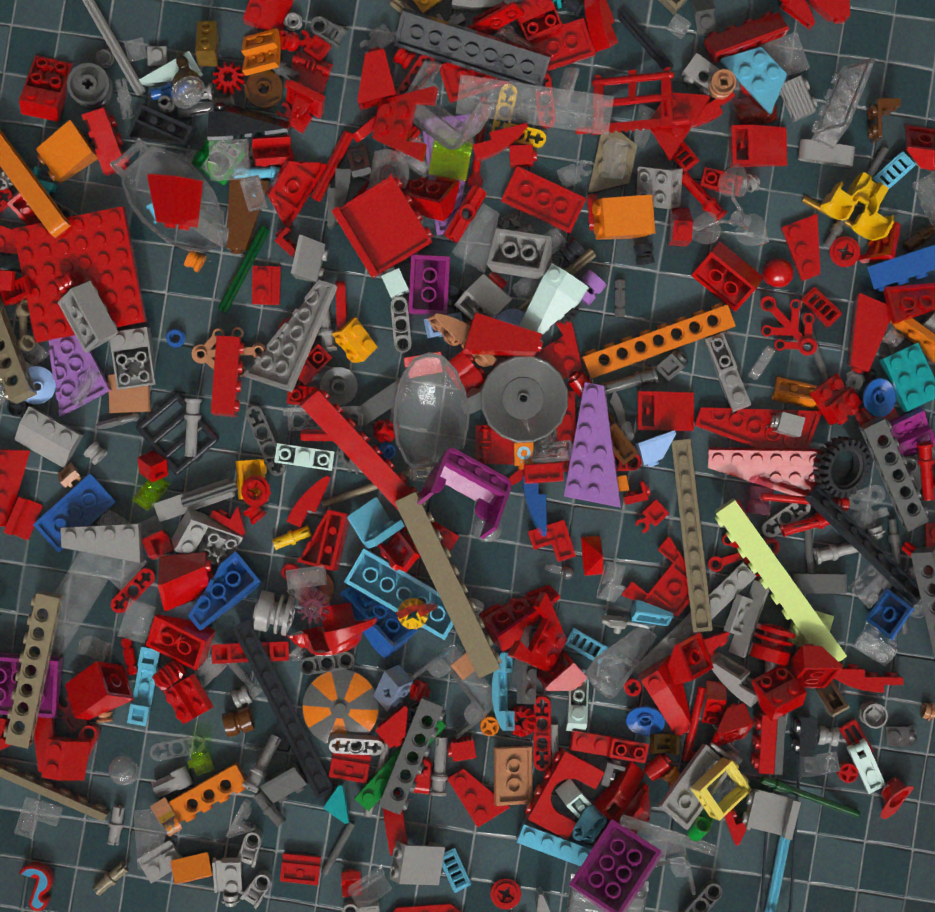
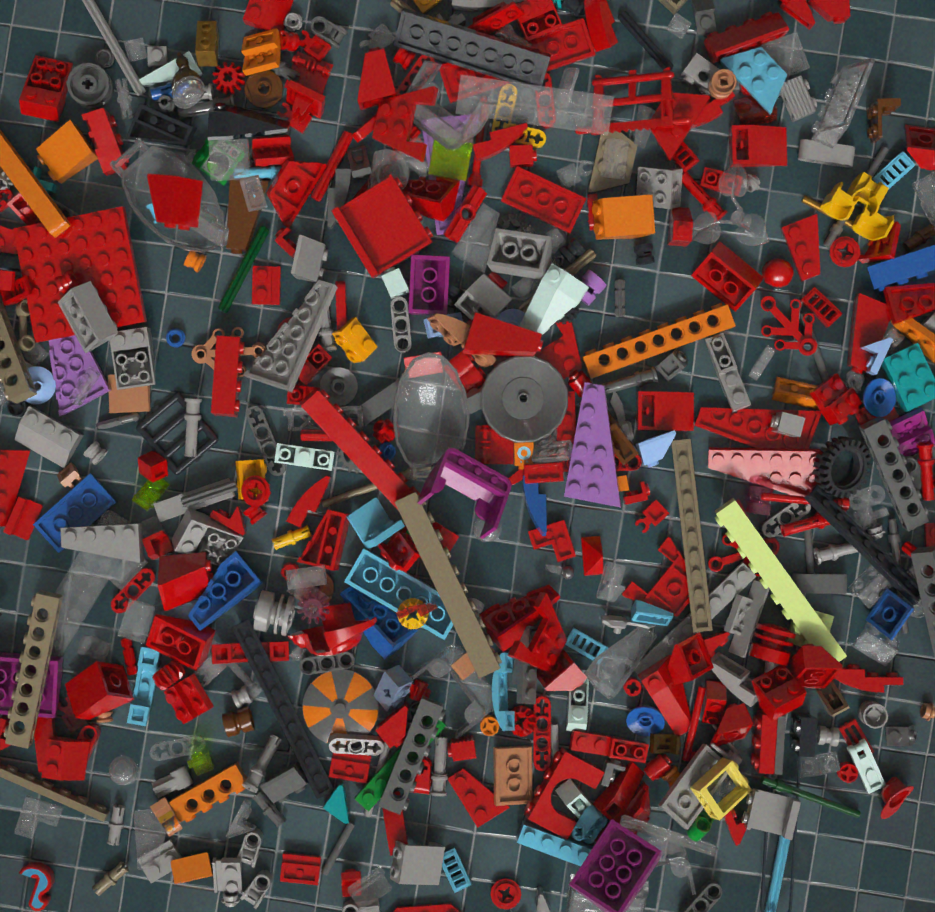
none -> light blue slope [861,338,893,375]

